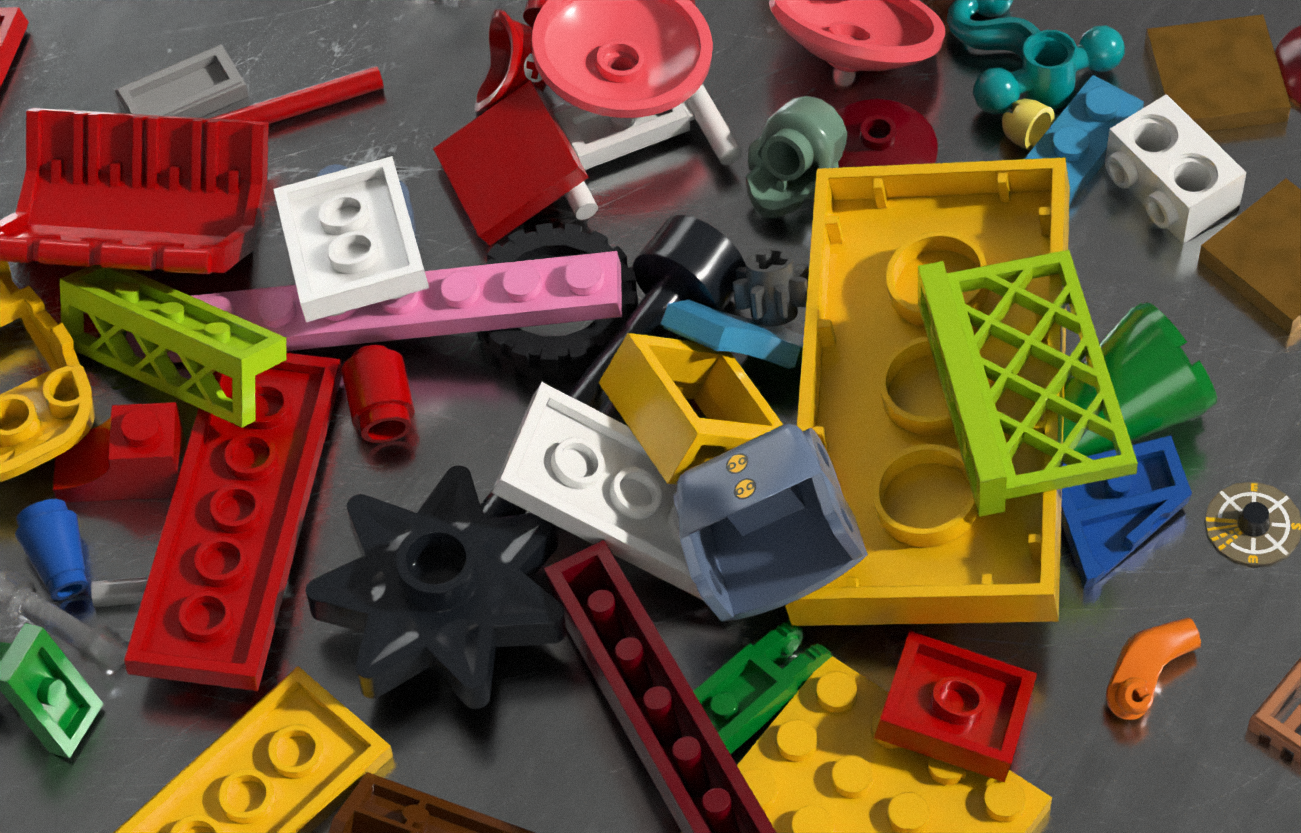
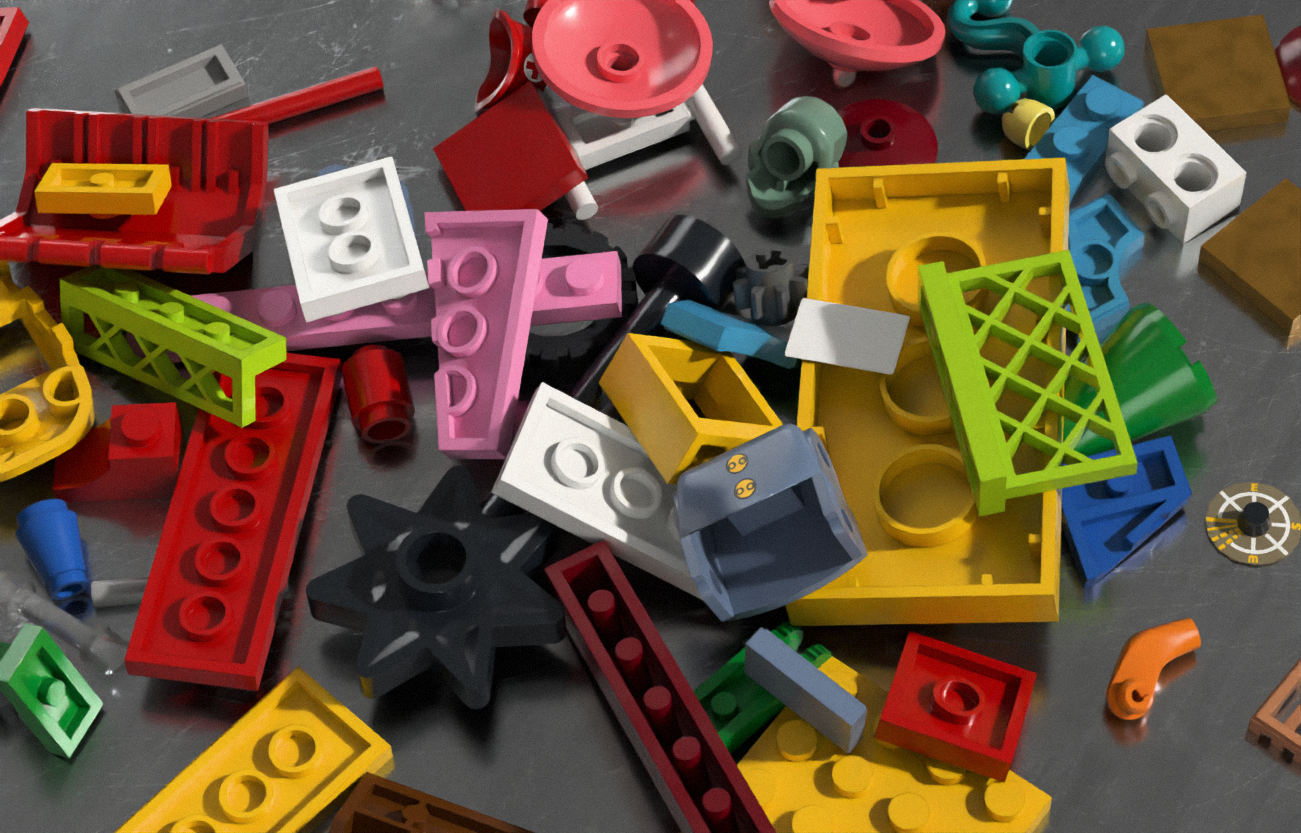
none -> yellow plate [34,163,172,219]
none -> bright pink wing [424,209,548,459]
none -> sand blue tile [744,627,867,754]
none -> white sticker [785,298,910,375]
none -> dark azure tile [1066,192,1145,344]

